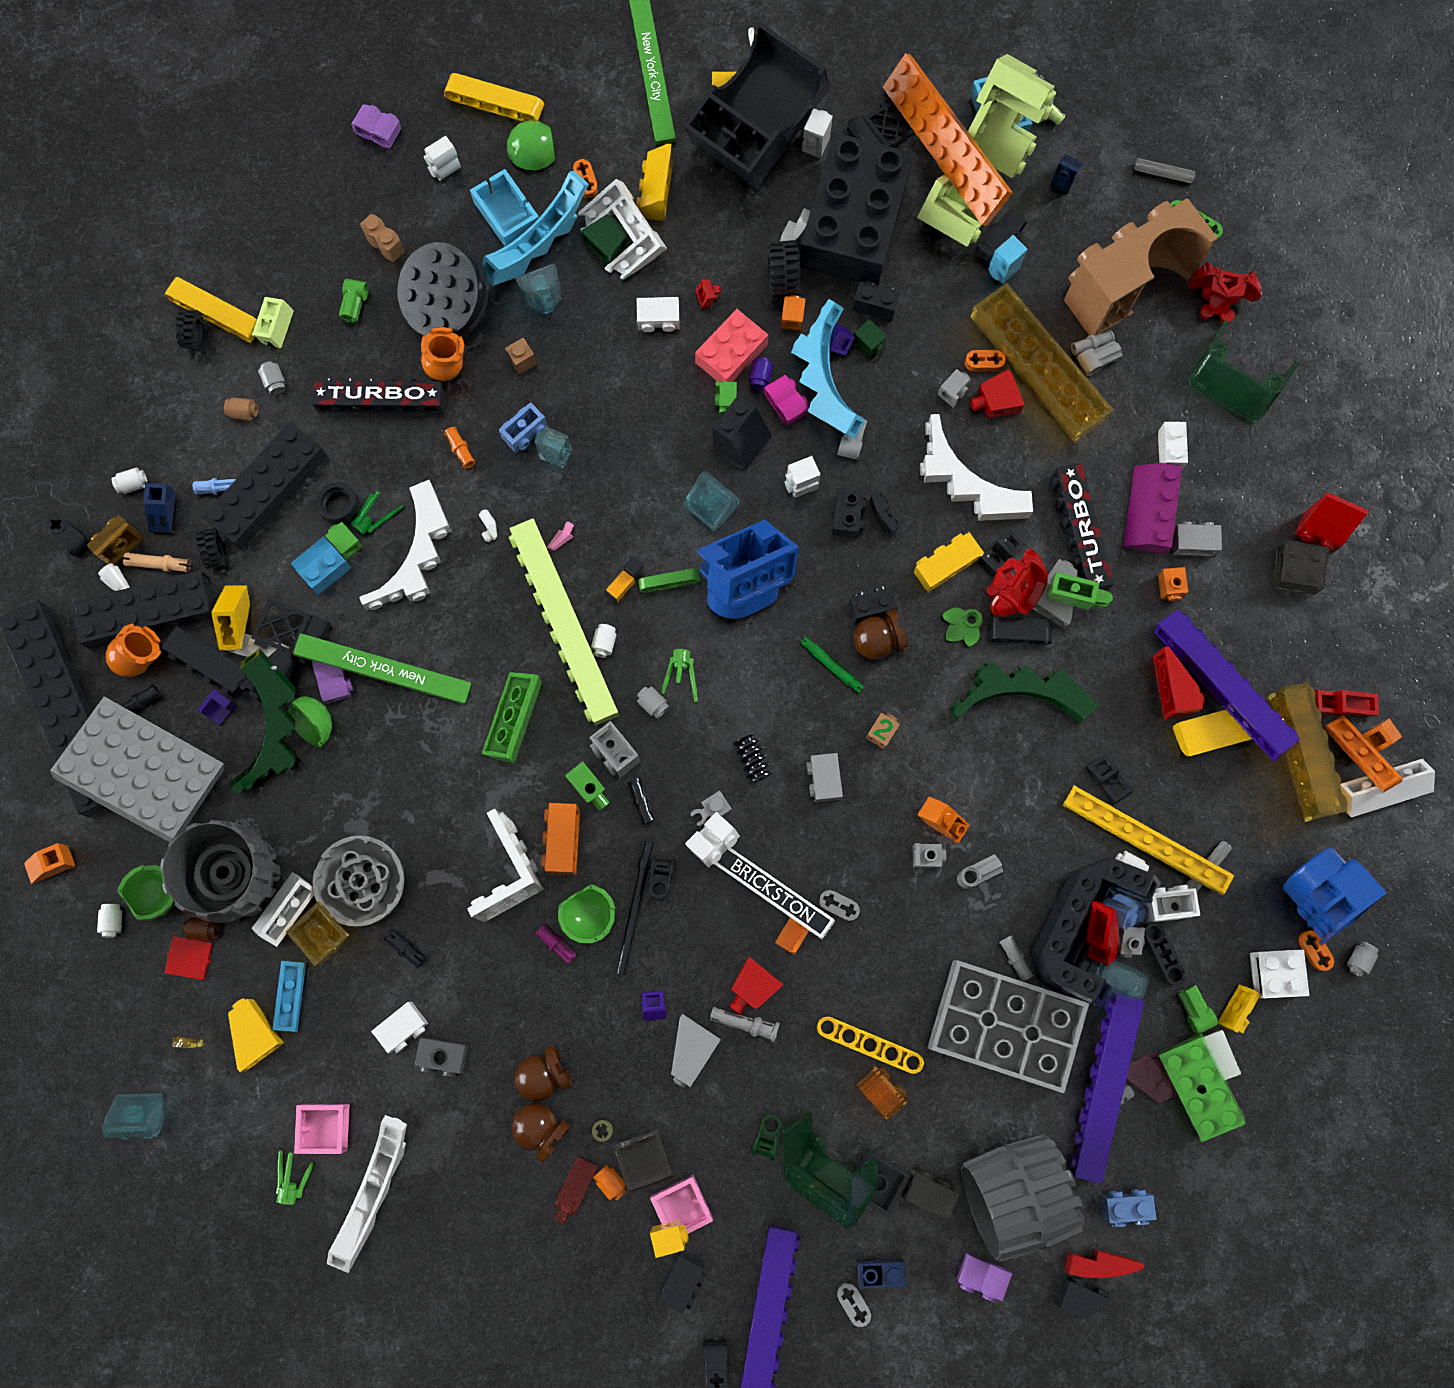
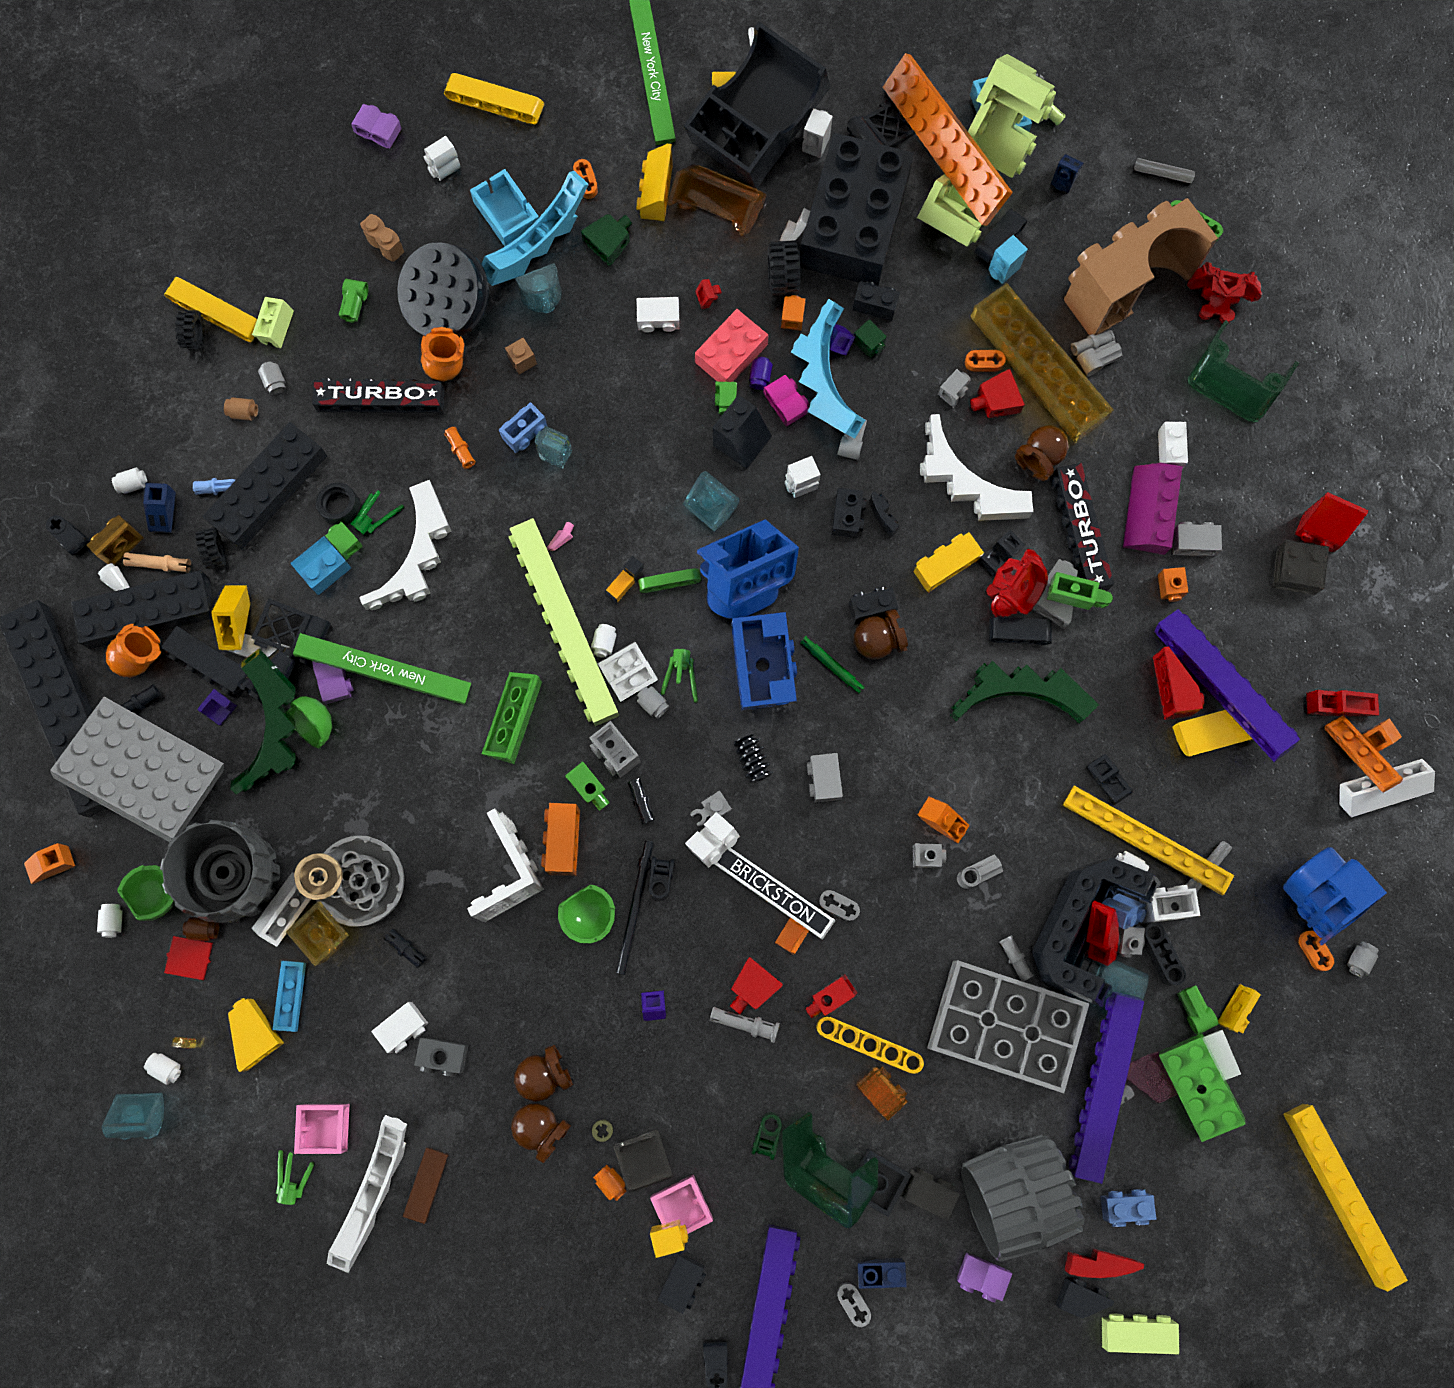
white arm [479,510,497,542] -> none
bright green cylinder [507,120,555,171] -> none
magenta axle [536,923,576,963] -> none
clear red hinge [555,1156,598,1224] -> none
white wedge [578,179,667,280] -> none
light grey slope [671,1014,721,1088] -> none
medium nougat brick [866,712,900,749] -> none
bright green plate [942,608,983,647] -> none
white piece [1250,950,1309,998] -> none
clear yellow brick [1268,681,1347,822] -> none
none -> white brick [144,1053,181,1085]
none -> tan brick [294,853,343,900]
none -> reddish brown tile [403,1147,449,1224]
none -> white slope [597,642,658,702]
none -> clear orange windscreen [667,165,767,236]
none -> blue brick [731,612,797,710]
none -> red torso [805,974,857,1018]
none -> reddish brown tile [1014,425,1069,481]
none -> yellowish green brick [1102,1314,1179,1354]
none -> yellow brick [1283,1104,1408,1292]

